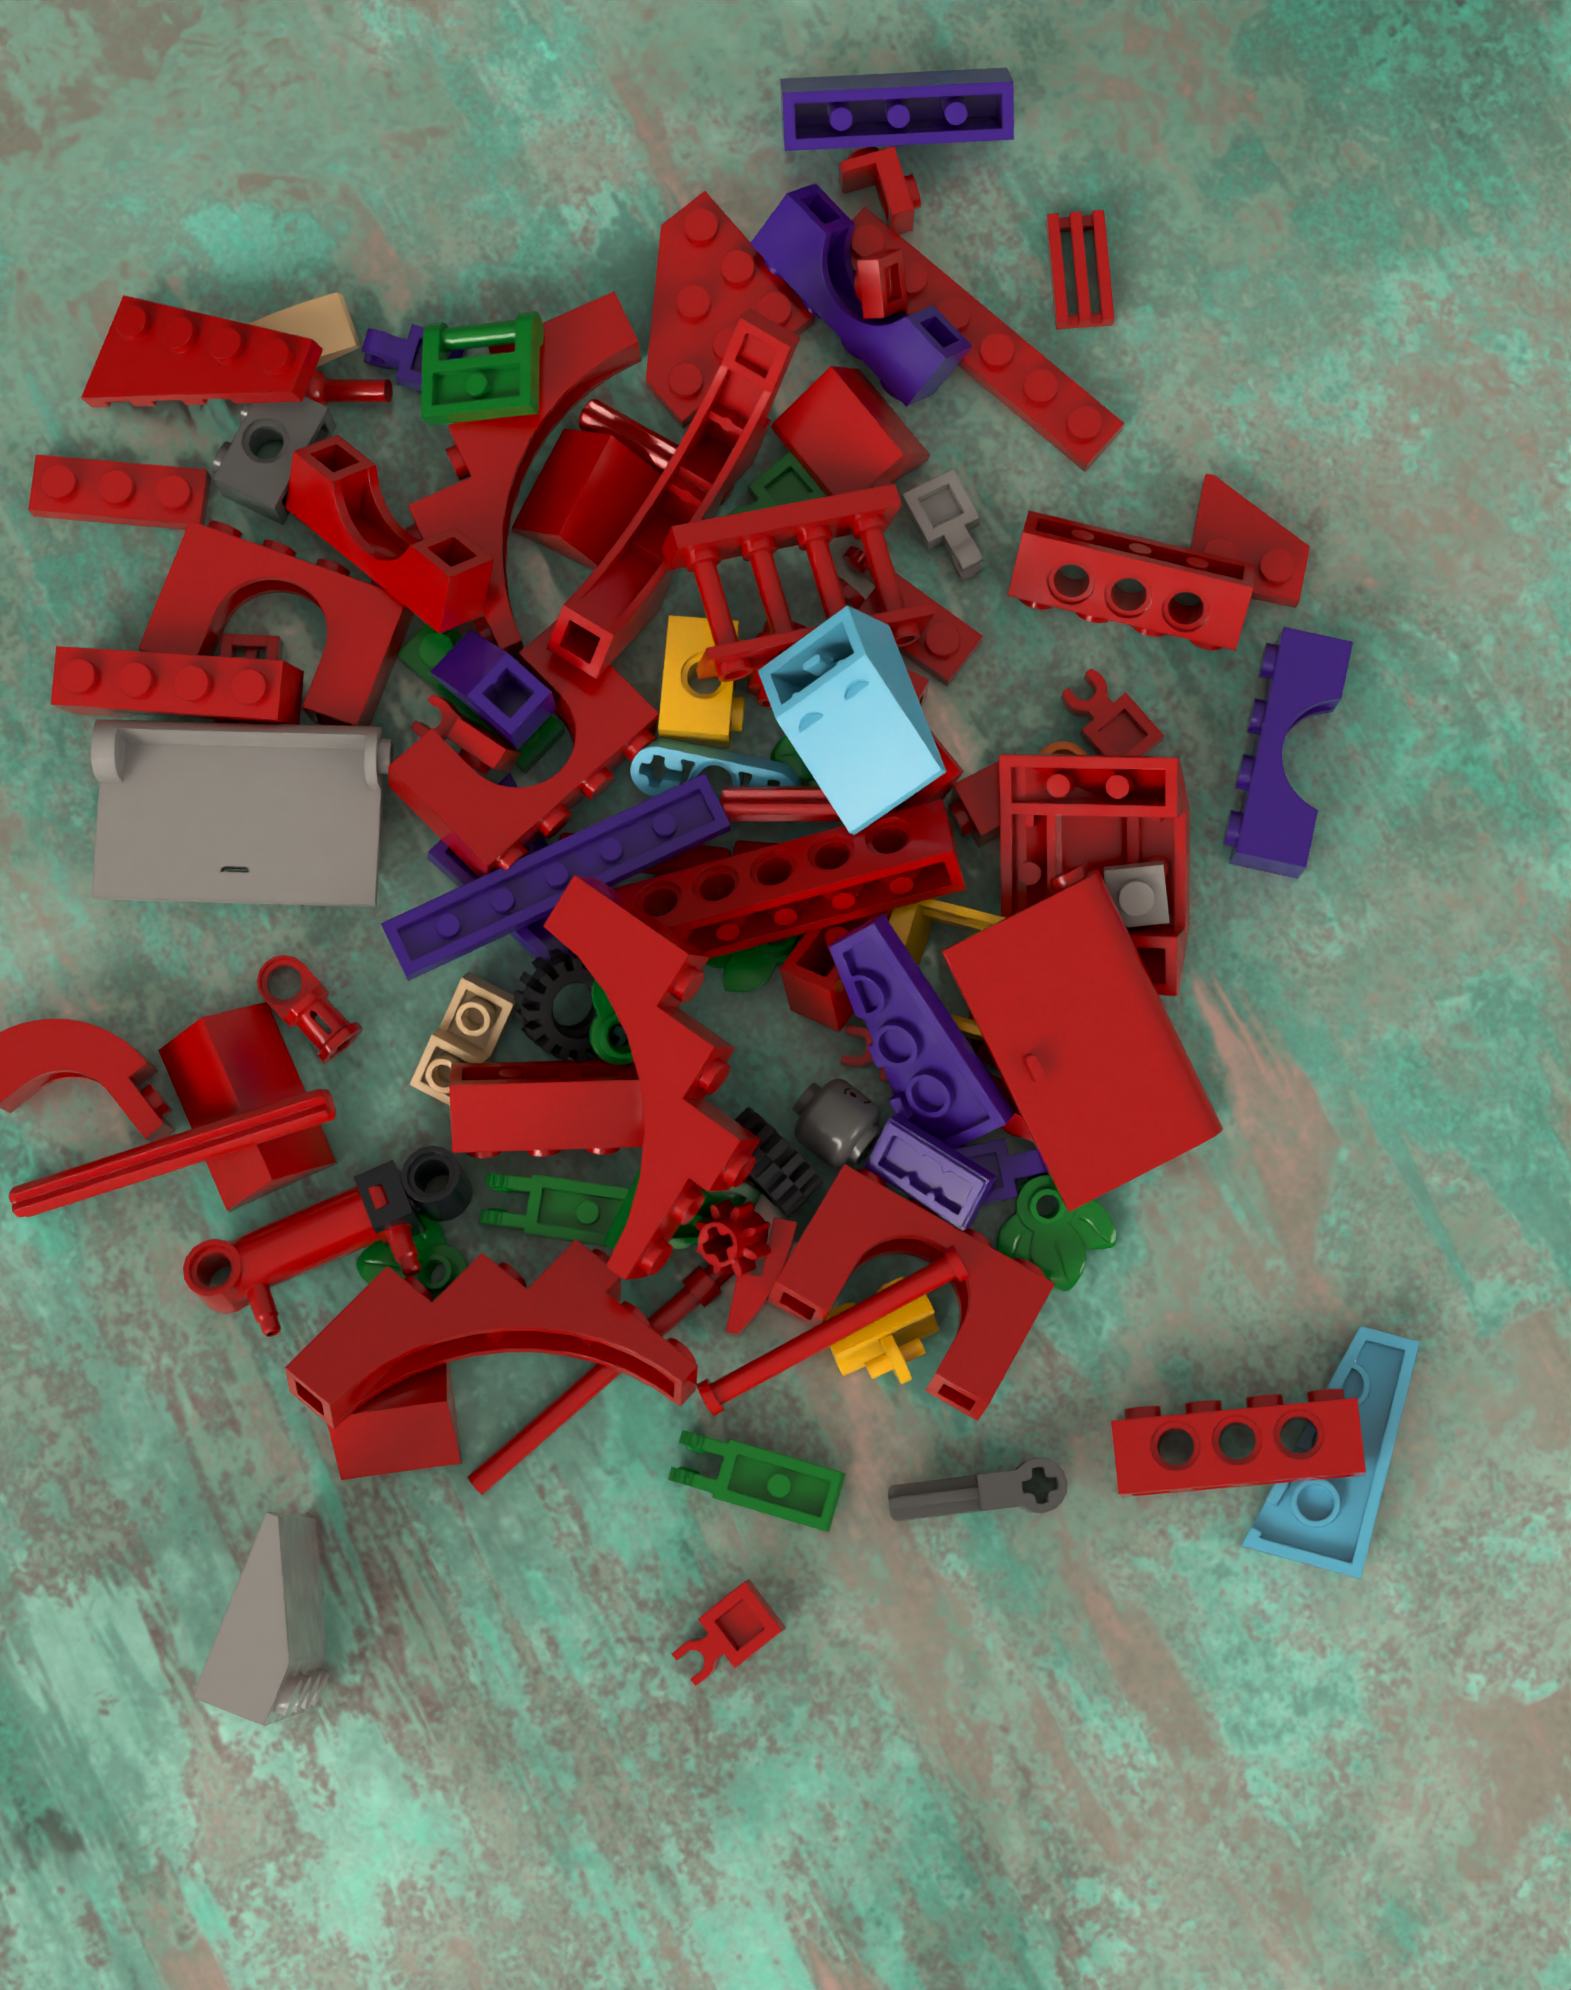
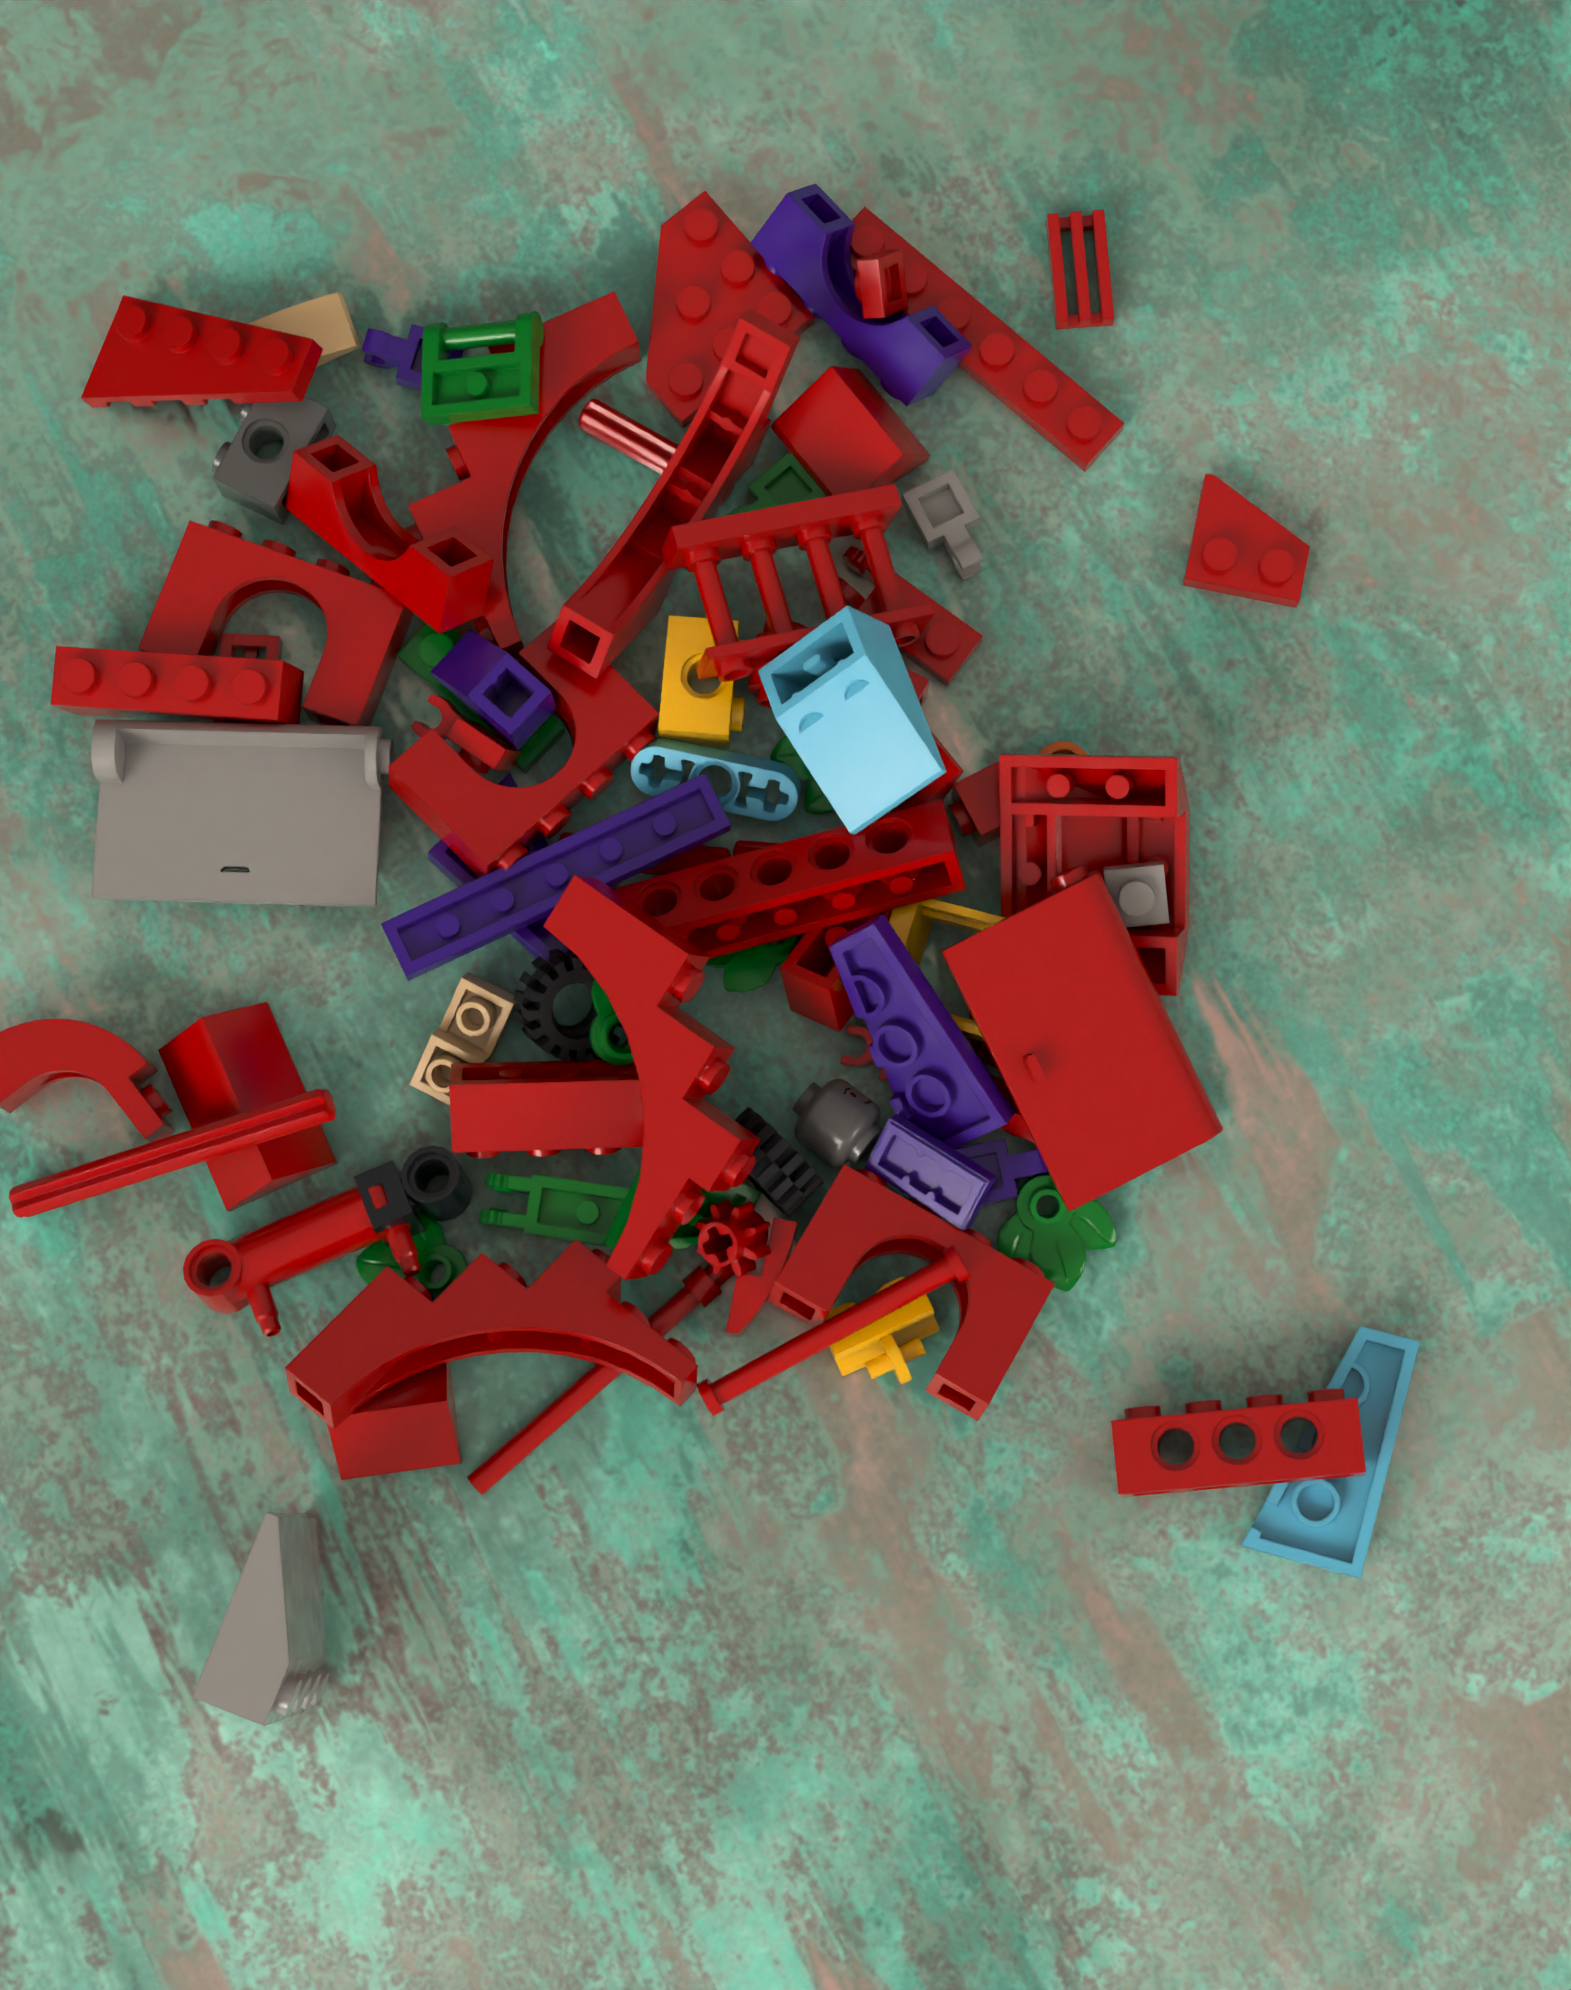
red plate [28,455,211,530] -> none
red connector [257,955,363,1064] -> none
red bar [305,369,393,406] -> none
red slope [511,429,661,570] -> none
green hinge [668,1430,846,1532] -> none
red plate [671,1579,786,1686] -> none
red axle [720,786,896,822] -> none
dark purple brick [780,67,1014,151] -> none
red bracket [839,146,921,235] -> none
dark grey connector [888,1458,1067,1522] -> none
red brick [1007,510,1256,651] -> none
red plate [1061,669,1164,756] -> none
dark purple arch [1223,627,1353,879] -> none

